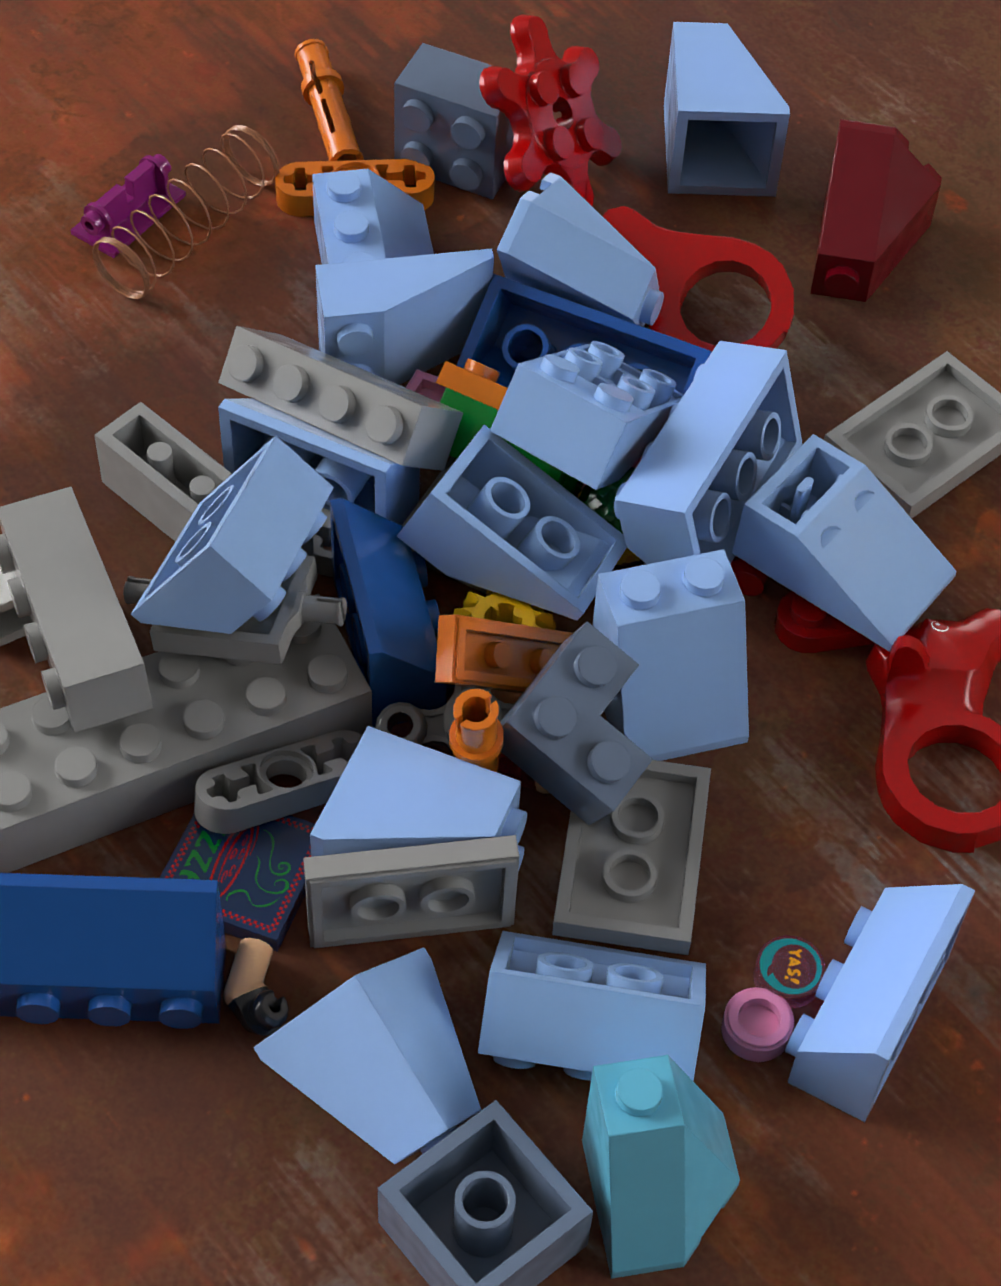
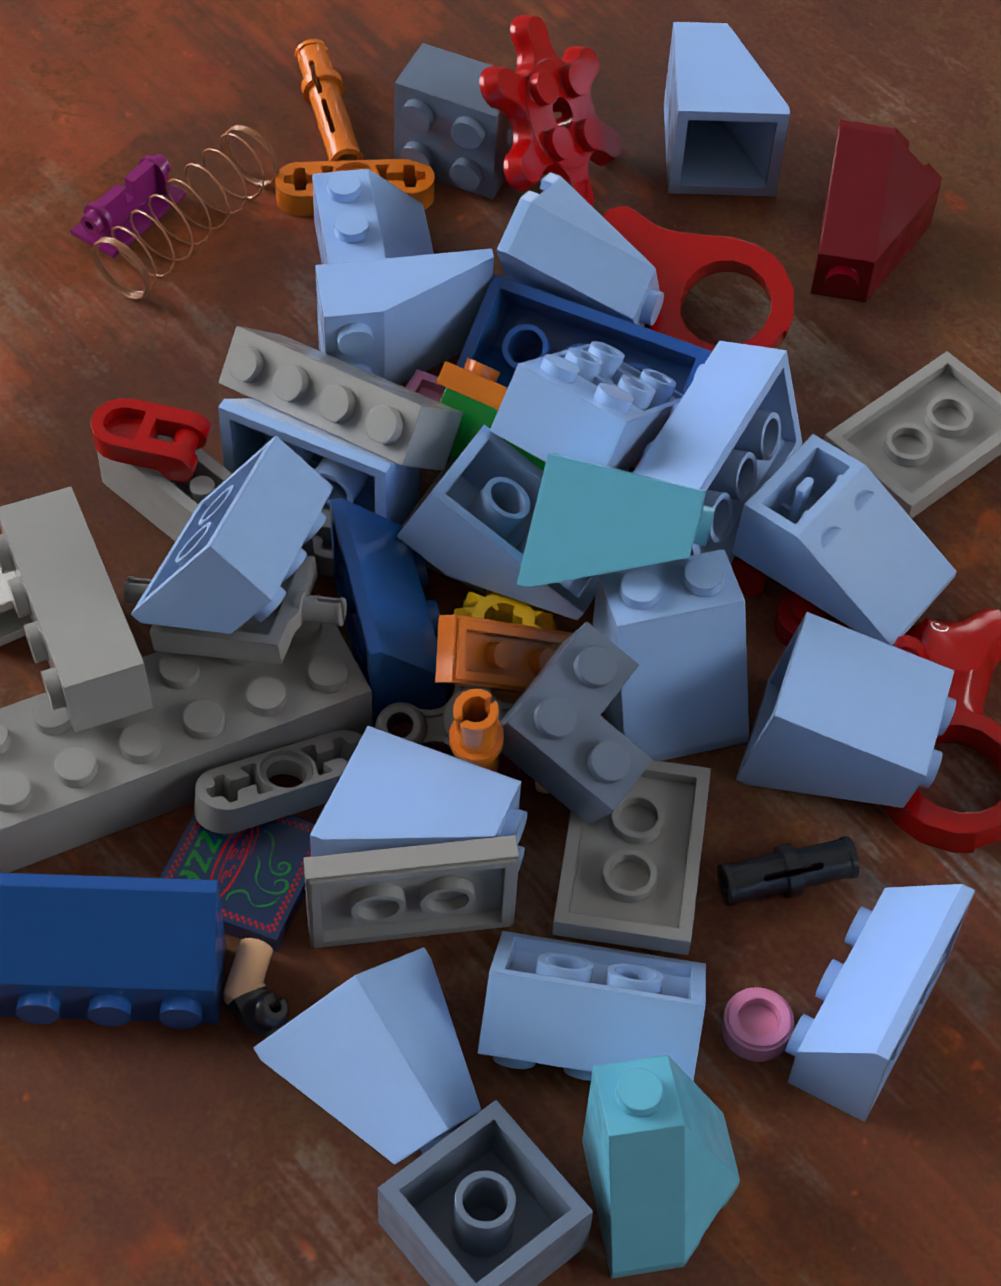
clear pink tile [753,935,825,1008] -> none
none -> red plate [91,398,212,482]
none -> medium azure slope [516,453,715,588]
none -> black pin [717,836,859,906]
none -> light blue slope [736,612,956,808]

